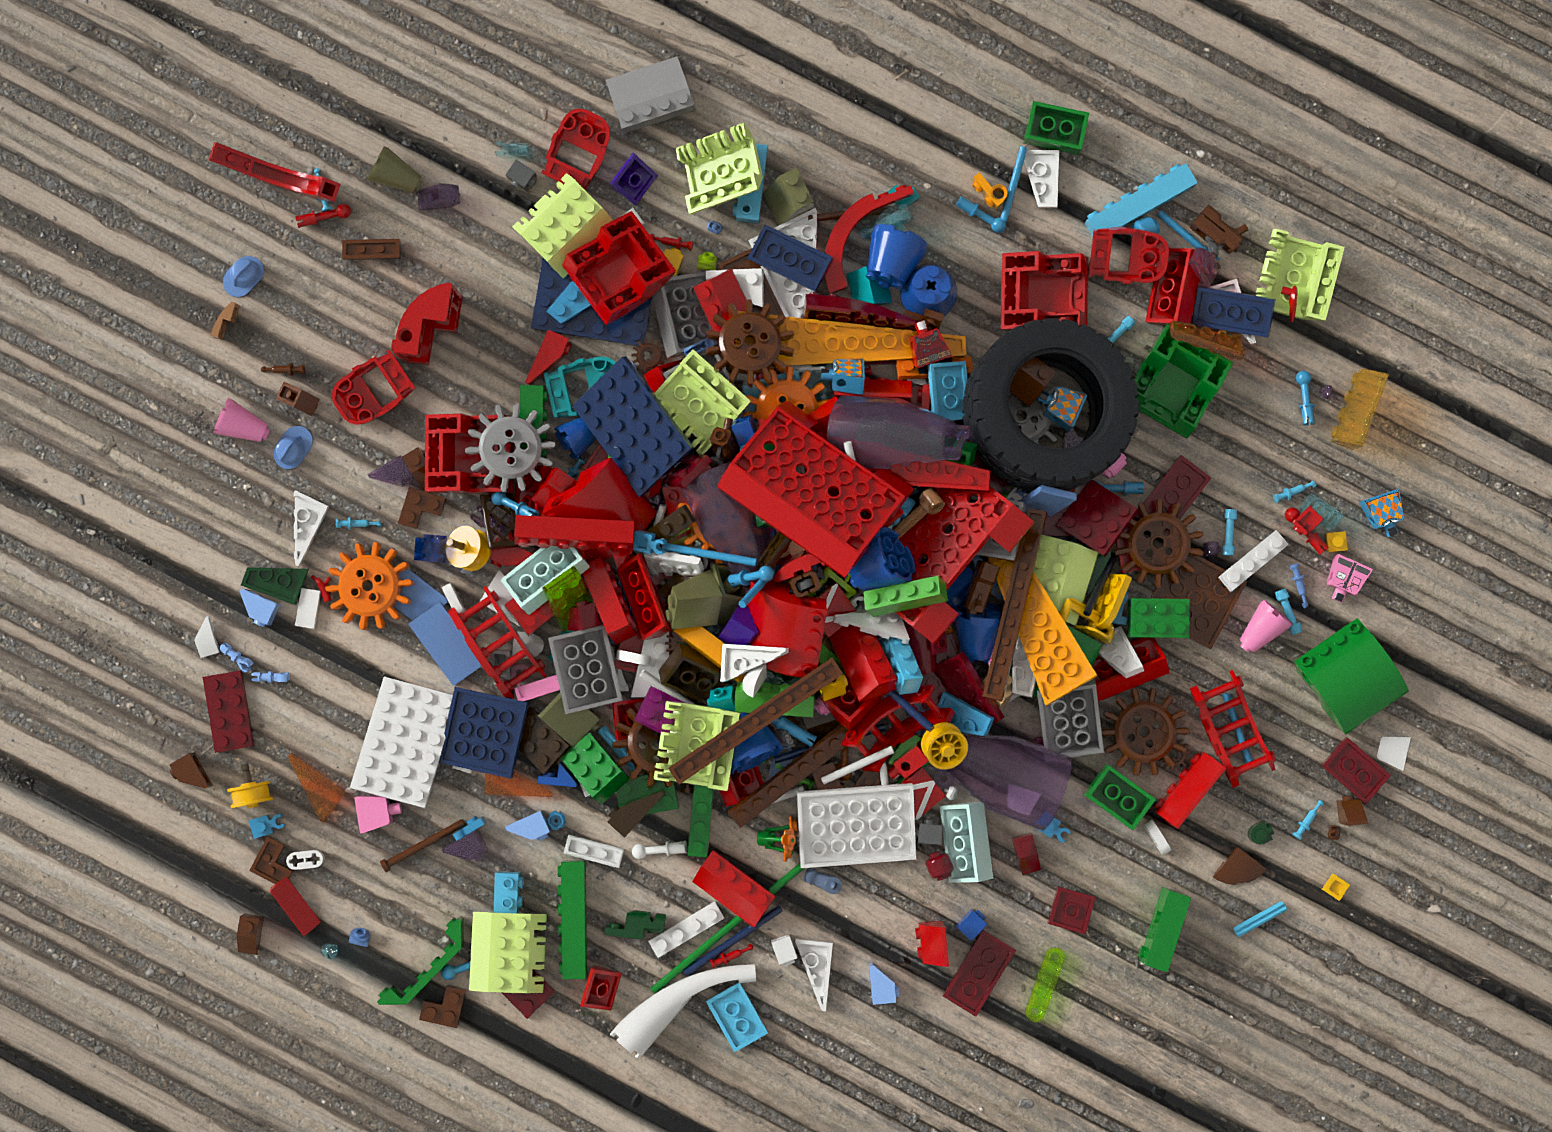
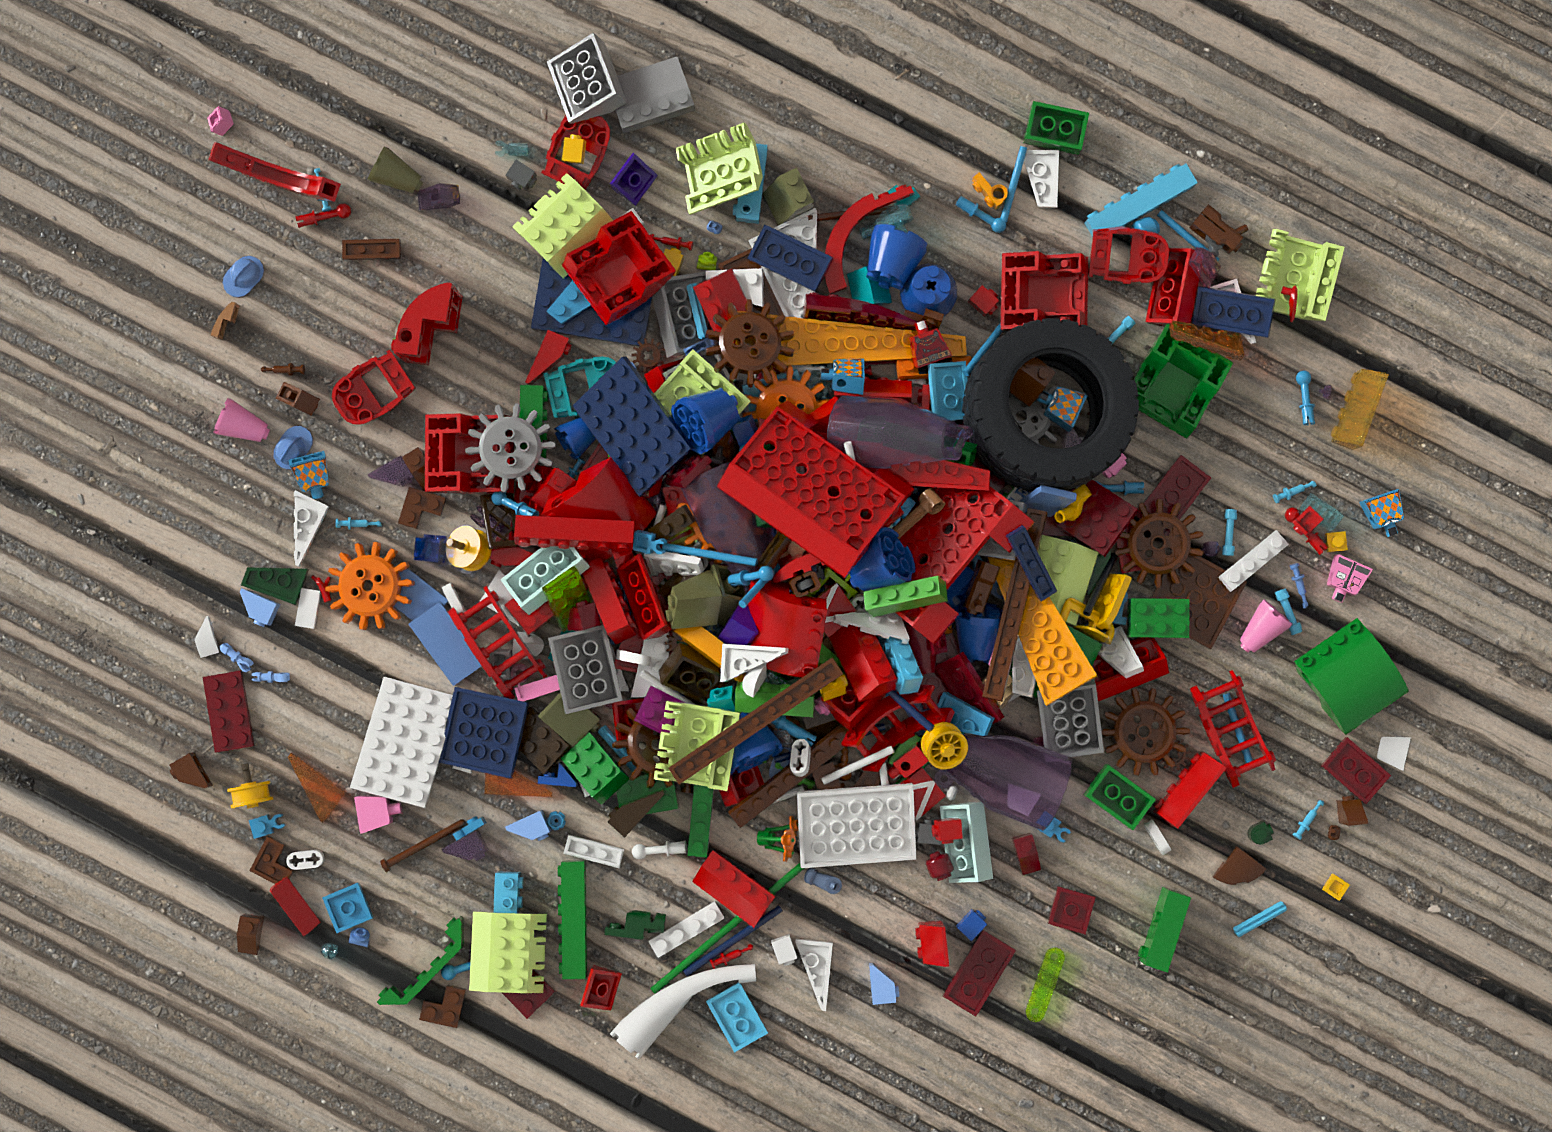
none -> bright pink slope [207,106,234,136]
none -> dark azure torso [289,451,329,499]
none -> dark azure plate [322,882,374,933]
none -> light grey slope [547,33,627,124]
none -> yellow brick [562,134,586,164]
none -> blue cone [671,388,741,454]
none -> medium azure axle [687,283,708,339]
none -> white beam [790,739,811,777]
none -> red brick [932,818,963,844]
none -> dark azure bar [962,322,1004,376]
none -> red brick [968,285,999,317]
none -> dark blue tile [1006,525,1057,601]
none -> yellow arm [1054,484,1092,523]

